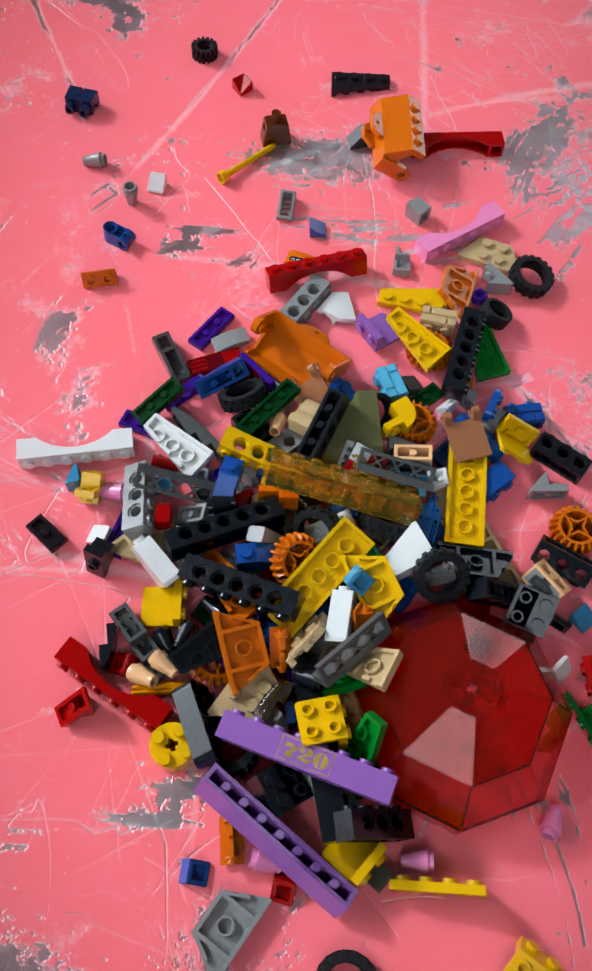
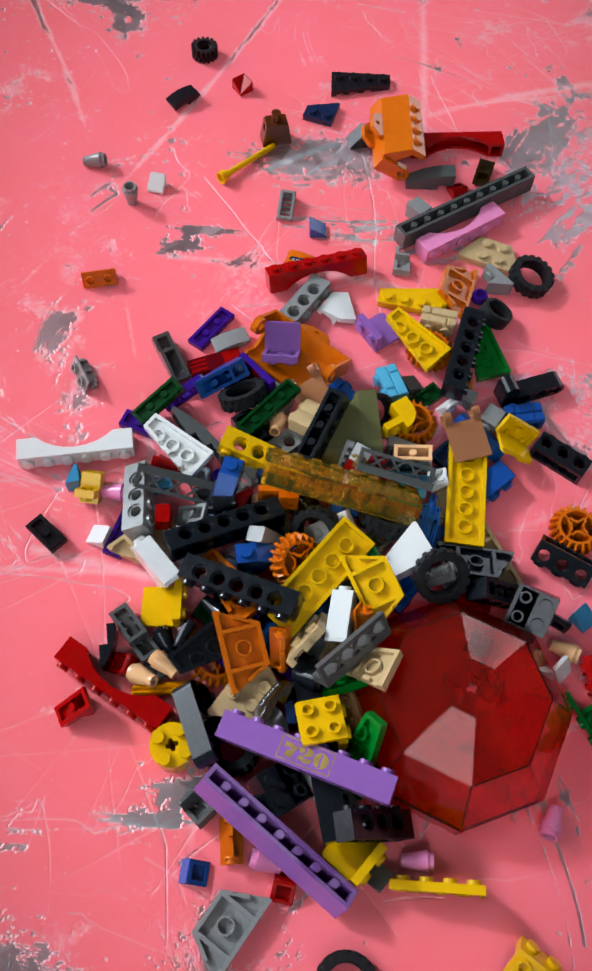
dark blue hips [64,85,100,118] -> none
black brick [83,537,116,578] -> none
blue piece [103,221,136,251] -> none
dark azure slope [343,564,376,597] -> none
blue plate [481,388,504,422] -> none
brick [521,558,572,599] -> none
light grey slope [526,471,569,500] -> none
none -> light grey hinge [71,355,99,394]
none -> black slope [166,85,200,111]
none -> dark grey bracket [178,787,217,830]
none -> medium lavender bracket [262,321,301,366]
none -> dark blue wing [303,103,340,127]
none -> dark grey brick [393,166,535,250]
none -> dark grey slope [405,165,456,190]
none -> red slope [446,182,468,199]
none -> dark brown slope [472,158,495,186]
none -> black beam [493,371,564,408]
none -> light nougat cone [549,639,582,664]

